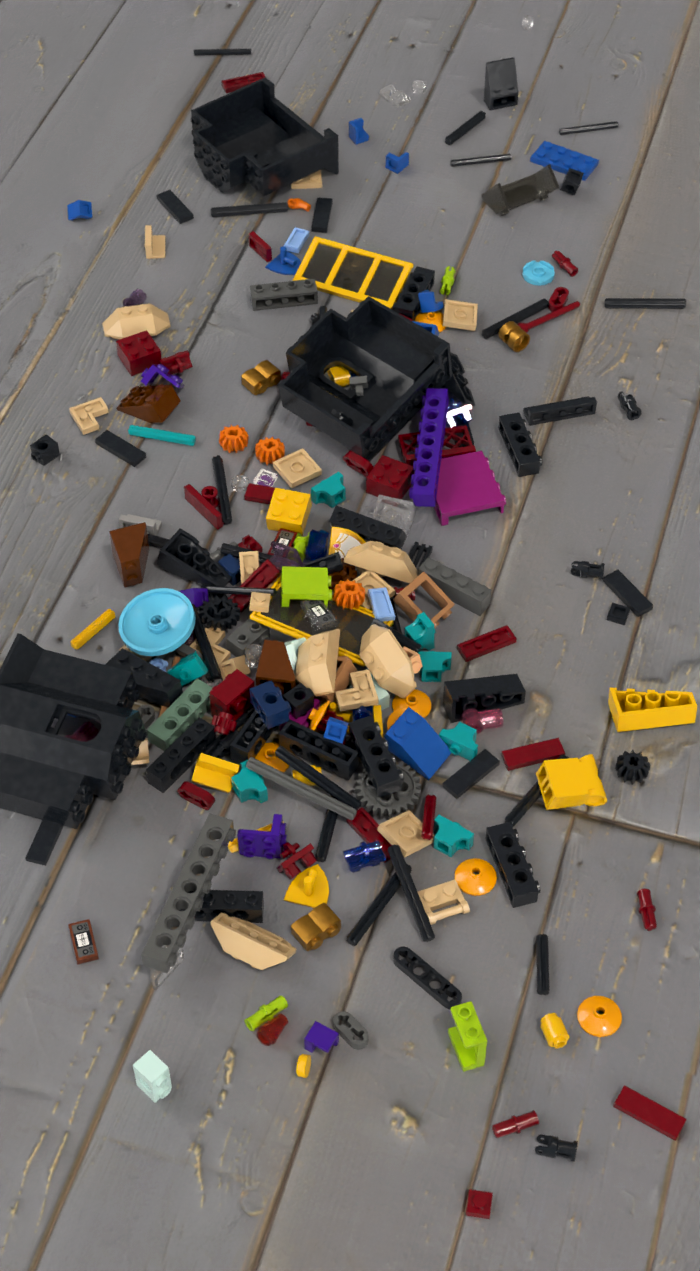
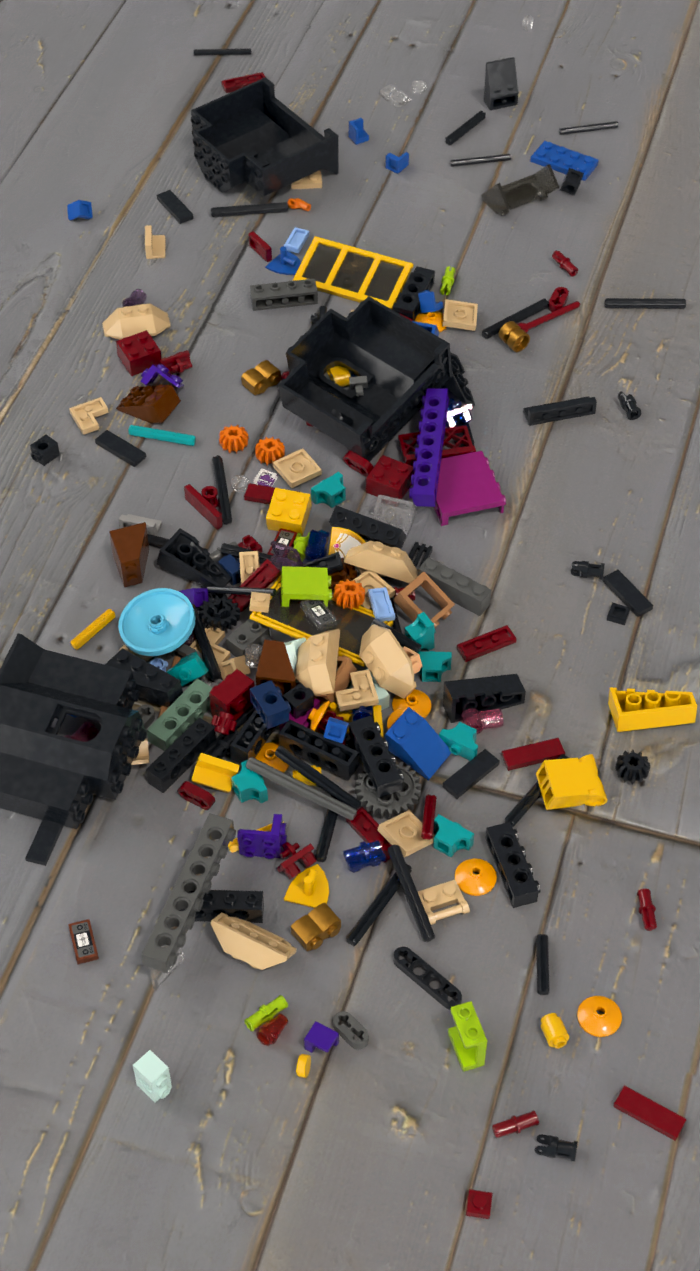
black tile [311,197,333,233] -> none
black brick [498,412,542,477] -> none
medium azure tile [522,260,555,286] -> none

